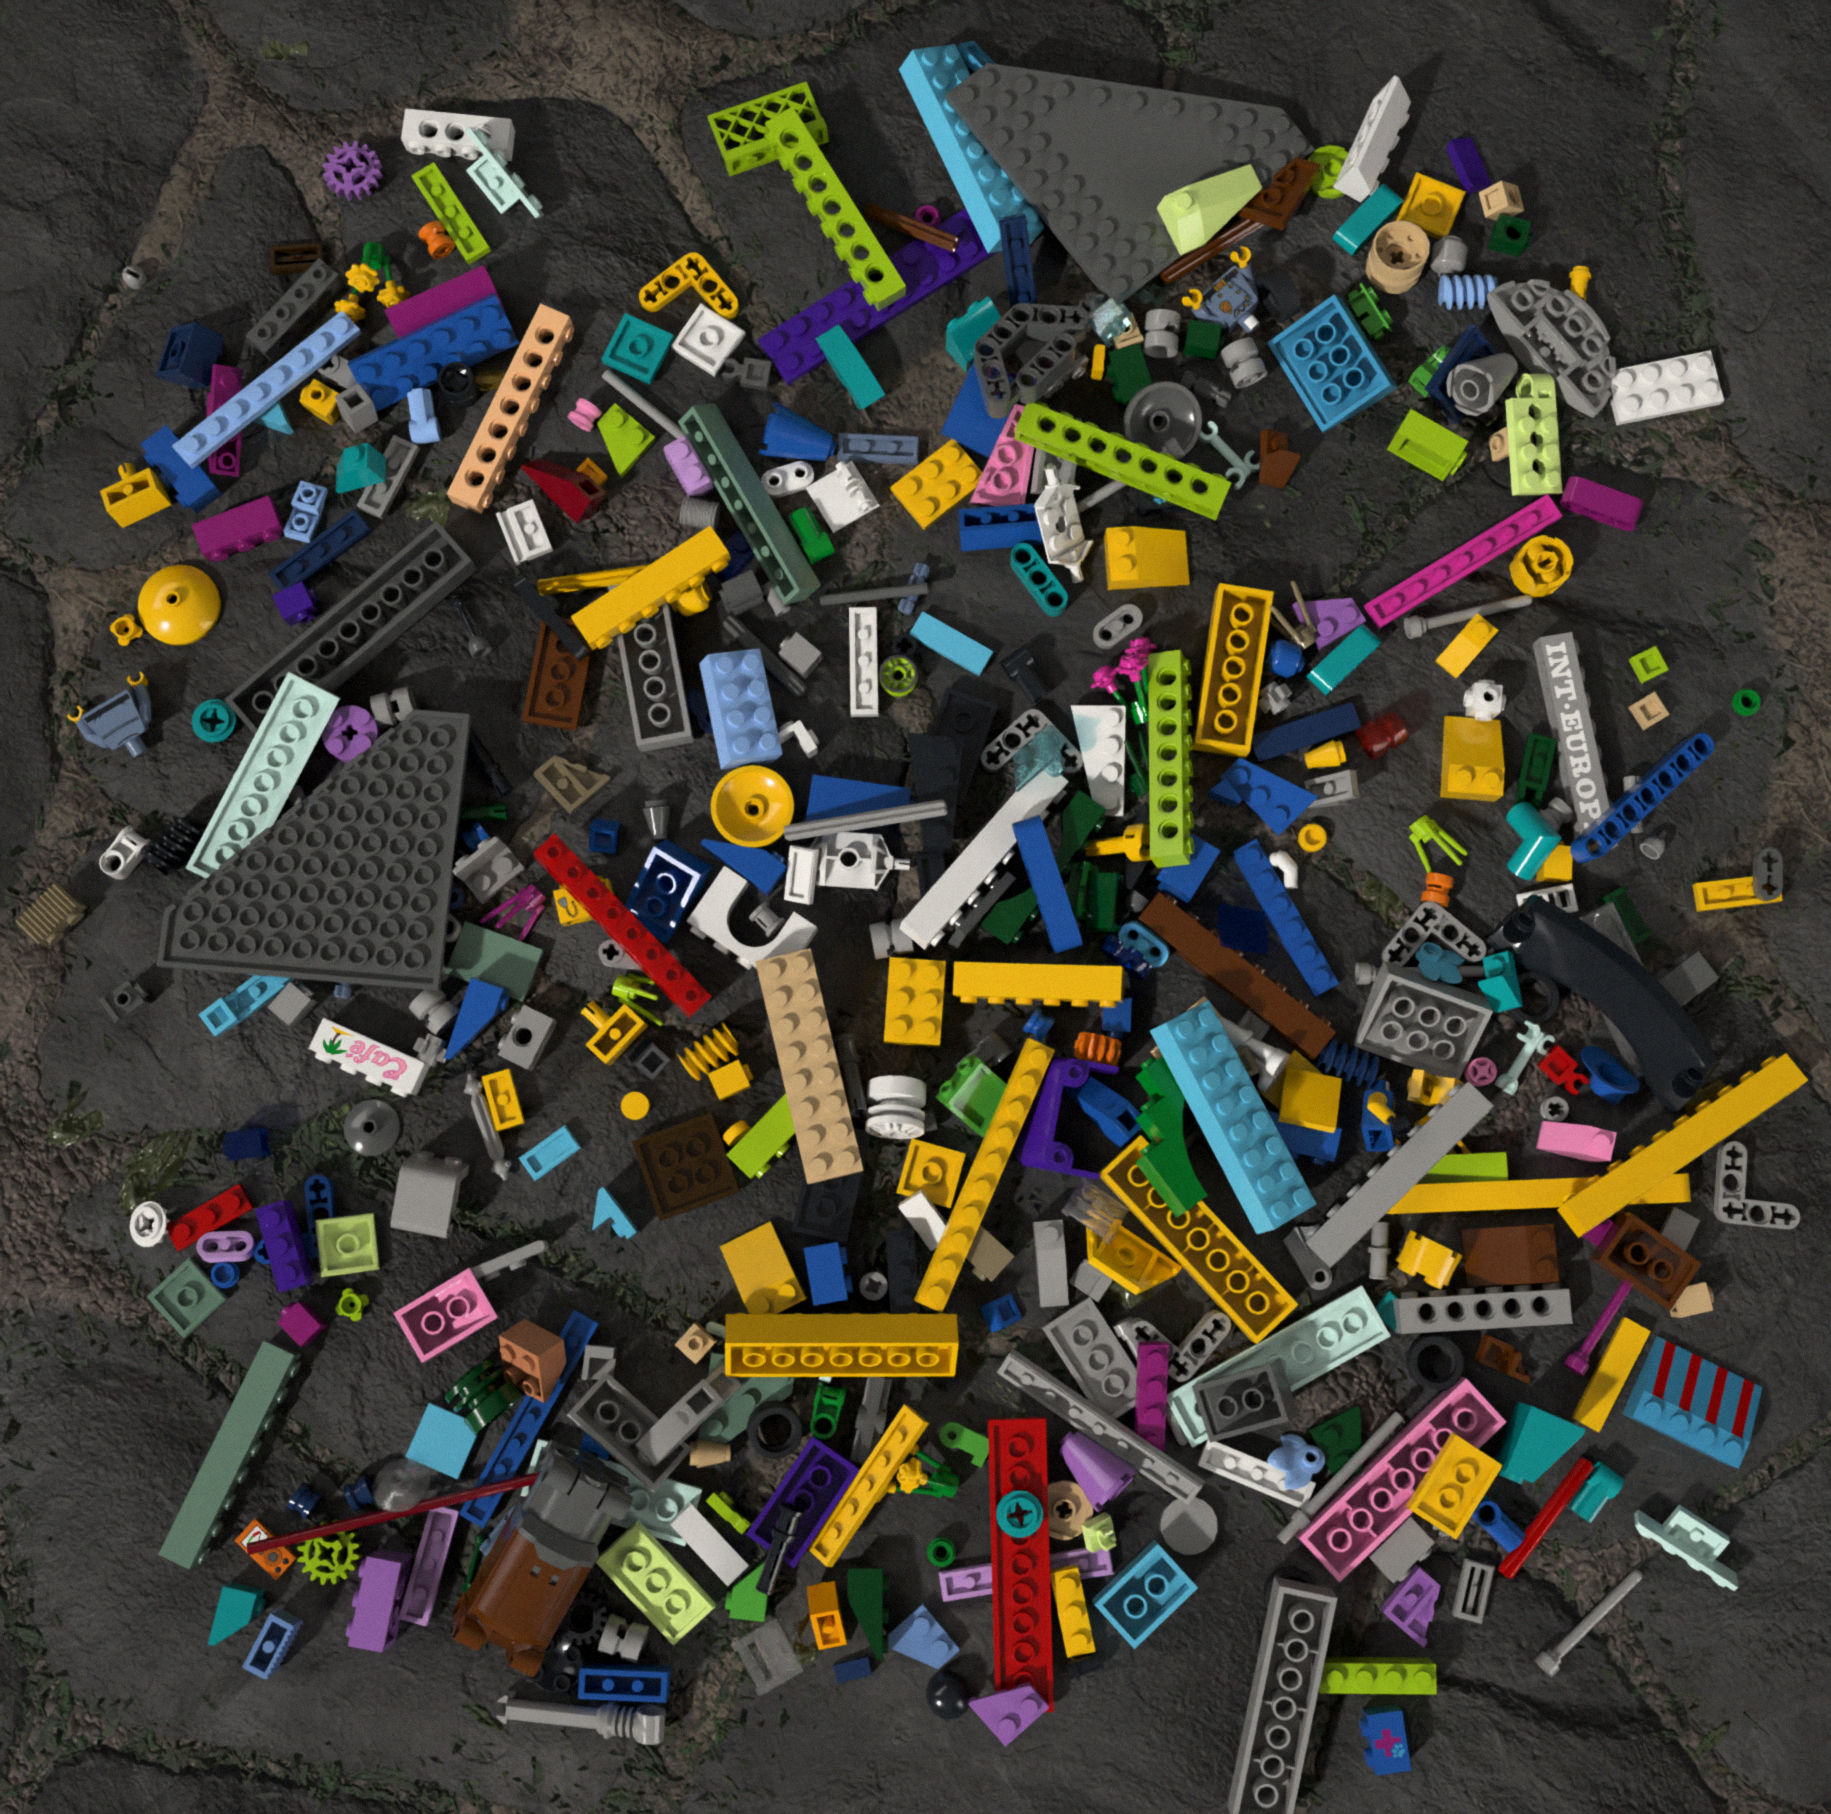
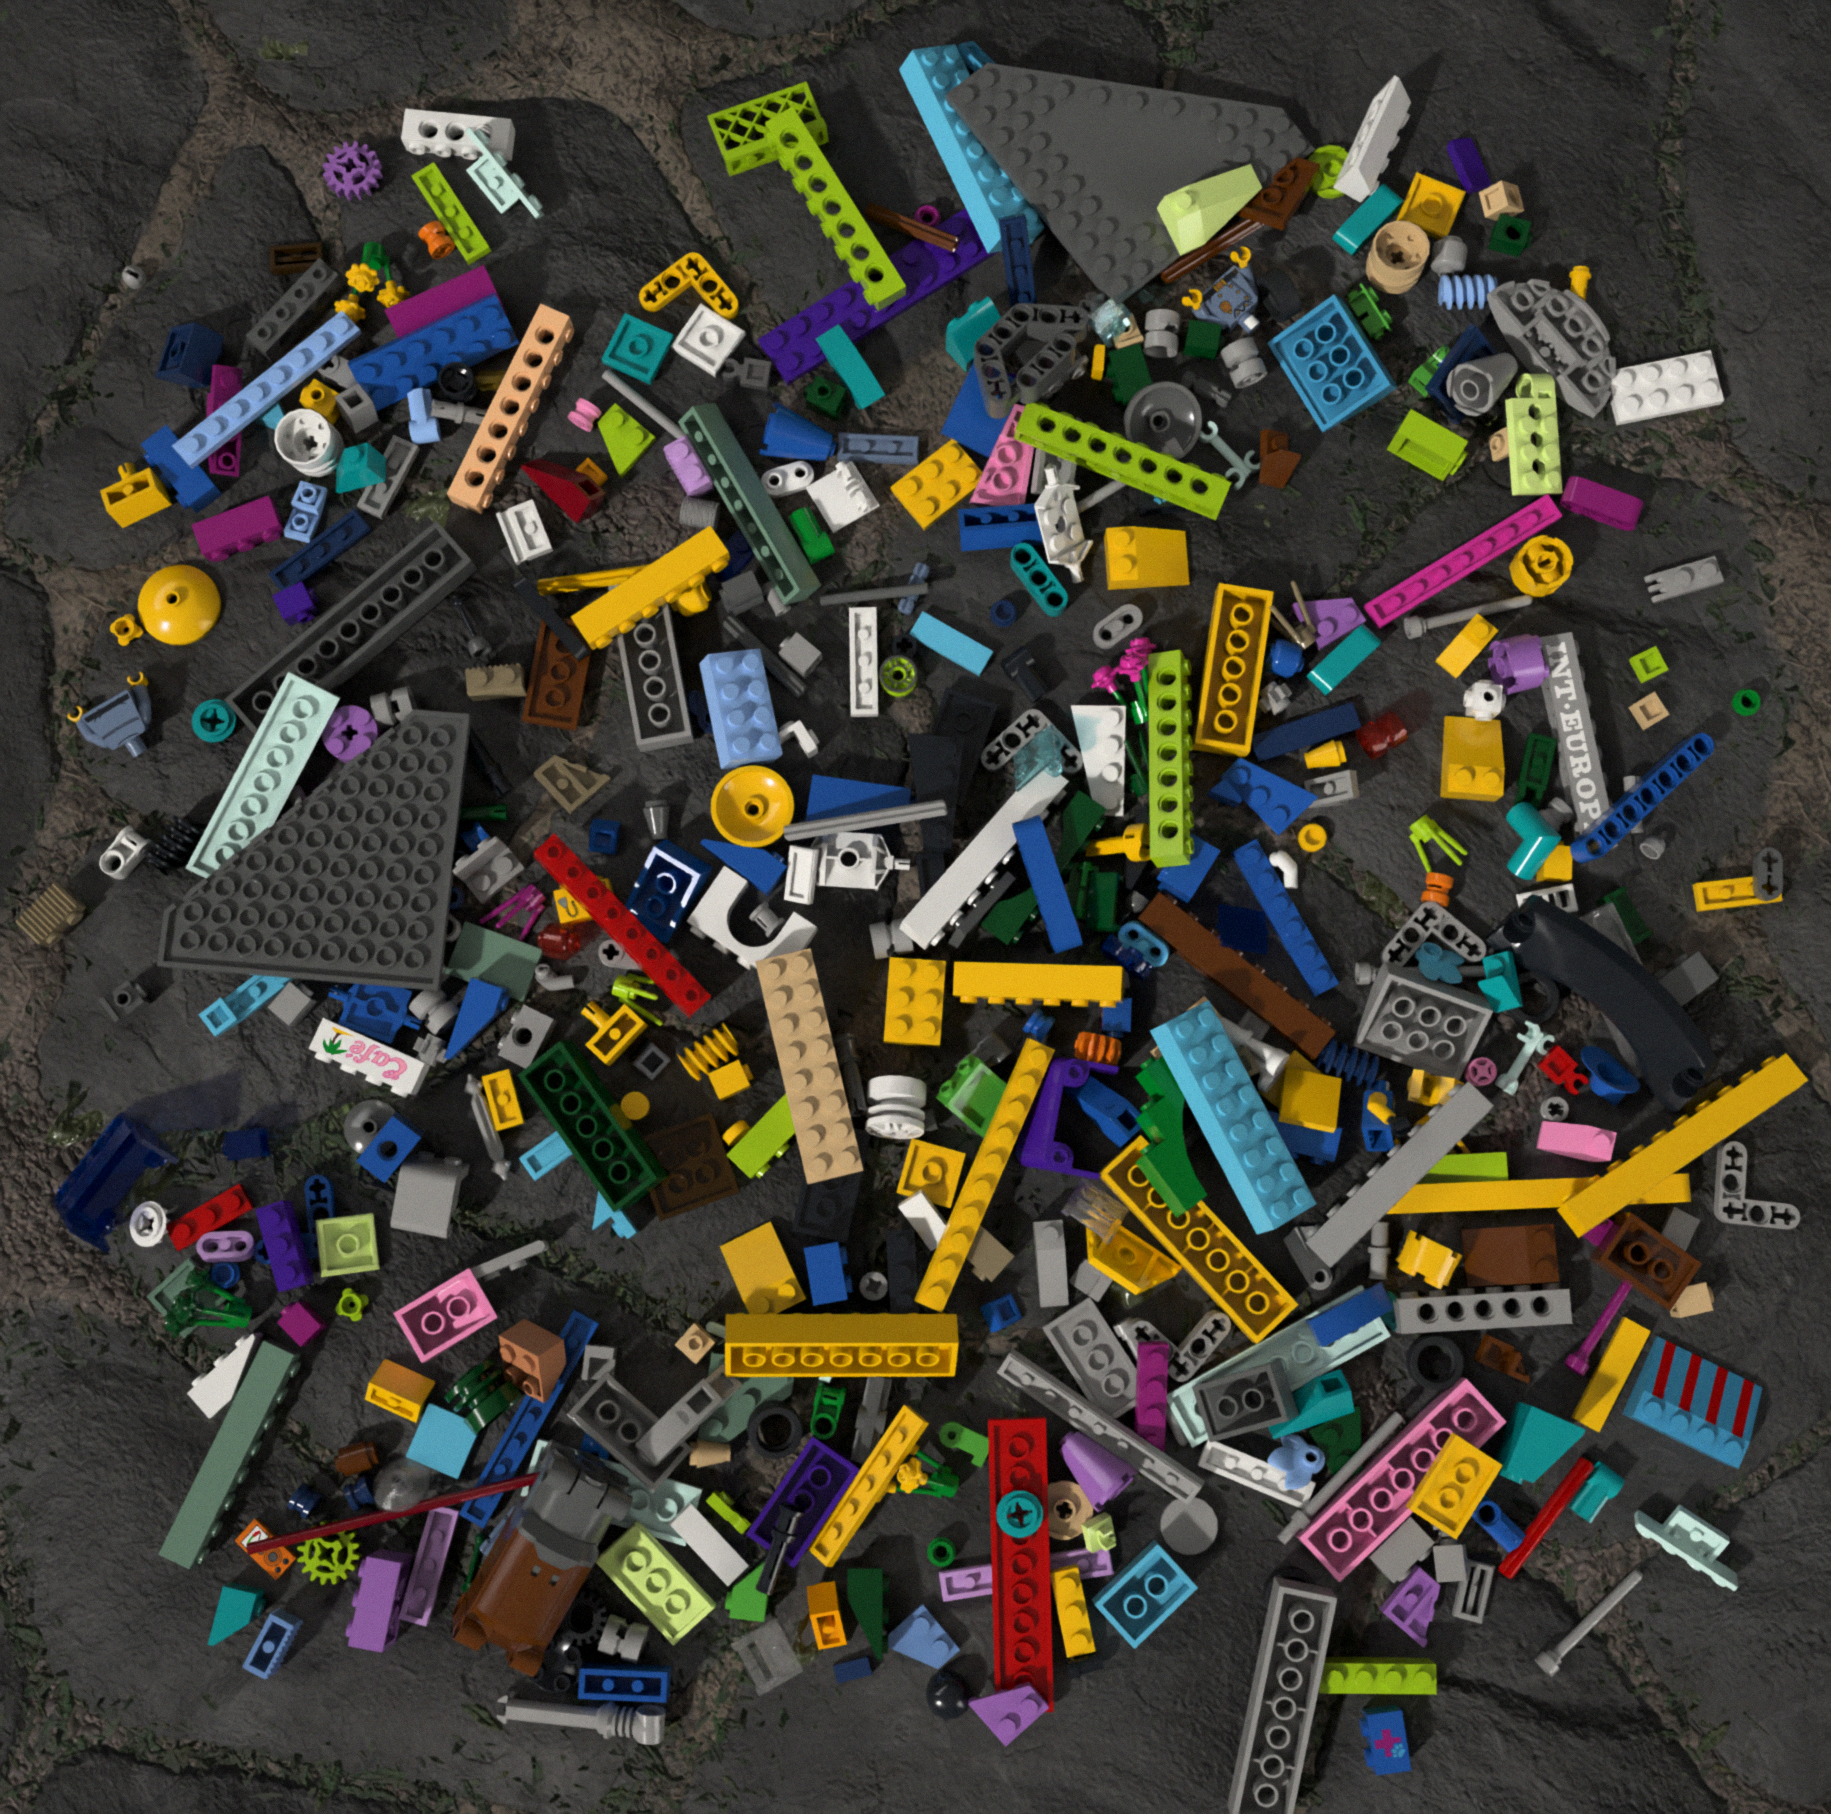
none -> clear blue windscreen [53,1112,179,1253]
none -> plant [164,1264,252,1338]
none -> white slope [187,1332,263,1419]
none -> white wheel [274,409,345,477]
none -> blue plate [328,984,423,1044]
none -> reddish brown brick [334,1440,380,1477]
none -> blue piece [356,1112,424,1183]
none -> yellow panel [365,1359,435,1423]
none -> light grey pin [430,399,488,425]
none -> dark tan brick [465,663,527,701]
none -> dark green brick [518,1041,669,1213]
none -> light grey arm [535,964,575,991]
none -> clear red head [537,923,581,960]
none -> dark green brick [803,376,847,421]
none -> dark blue plate [990,600,1017,627]
none -> teal slope [1268,1369,1355,1439]
none -> blue slope [1306,1282,1394,1347]
none -> light grey brick [1433,1539,1470,1582]
none -> medium lavender brick [1488,634,1549,695]
none -> light grey hinge [1644,556,1724,603]

